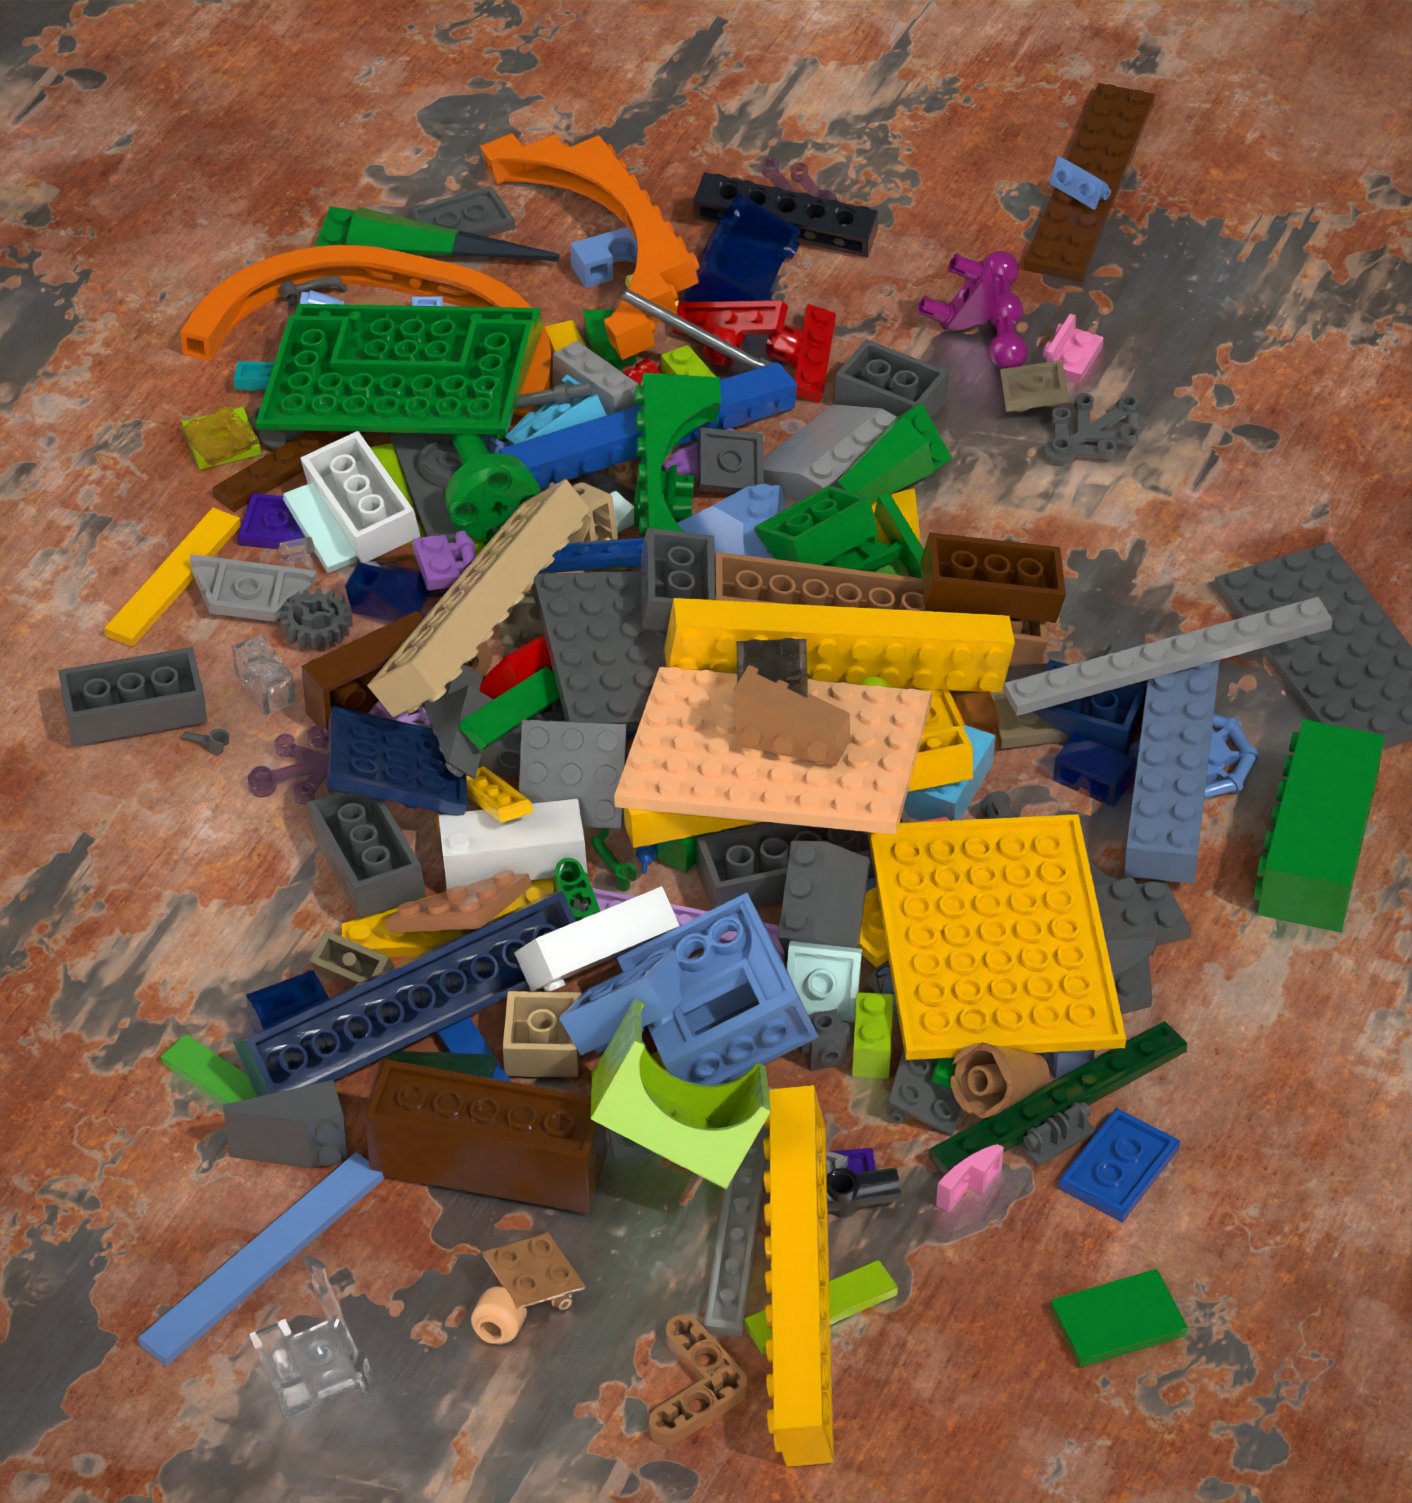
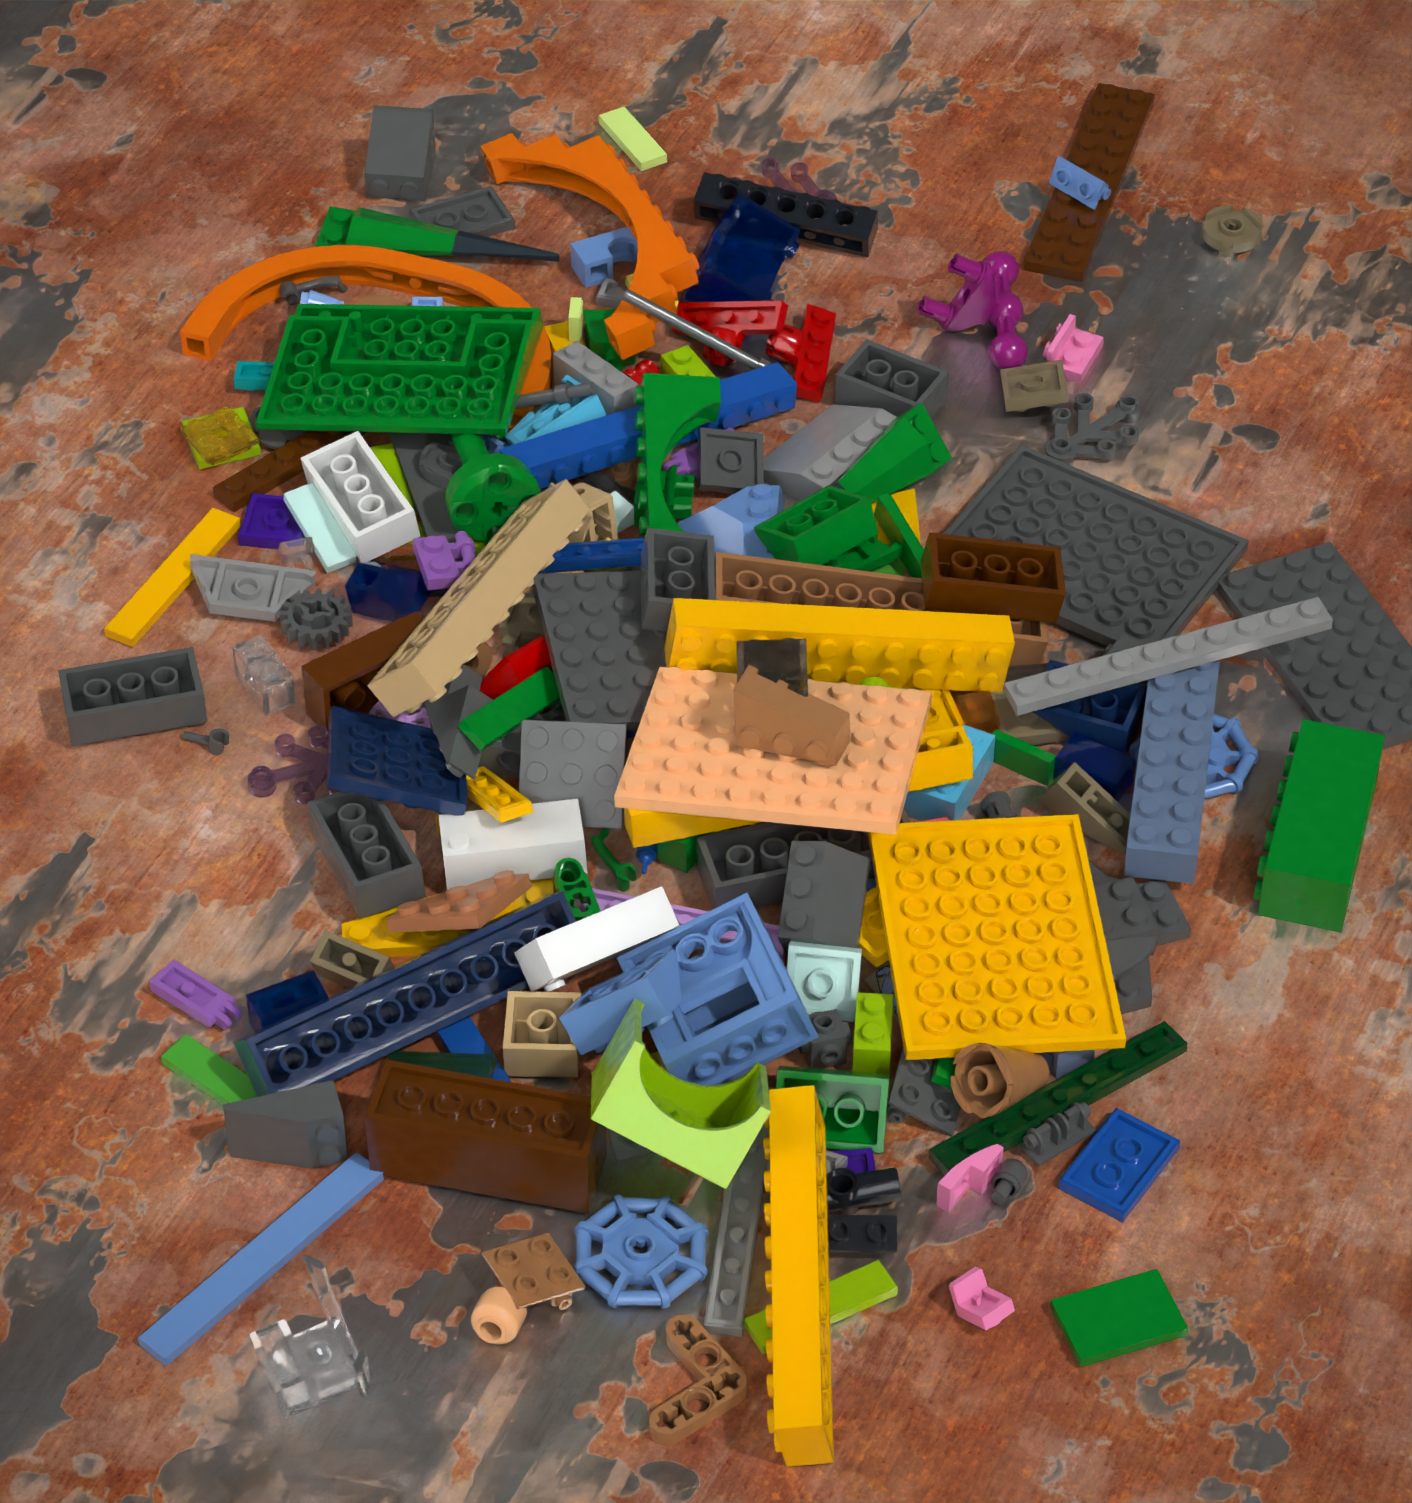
none -> medium lavender hinge [149,959,242,1030]
none -> dark grey slope [364,105,436,201]
none -> yellowish green tile [568,297,584,342]
none -> medium blue plate [573,1194,709,1309]
none -> light grey tile [597,277,625,308]
none -> yellowish green tile [599,106,667,171]
none -> green slope [776,1065,890,1153]
none -> black hinge [828,1215,897,1253]
none -> dark grey plate [944,445,1249,646]
none -> bright pink bracket [949,1266,1015,1330]
none -> dark grey cylinder [991,1159,1027,1204]
none -> green tile [992,729,1056,786]
none -> dark tan slope [1038,762,1131,855]
none -> dark tan plate [1201,205,1263,257]

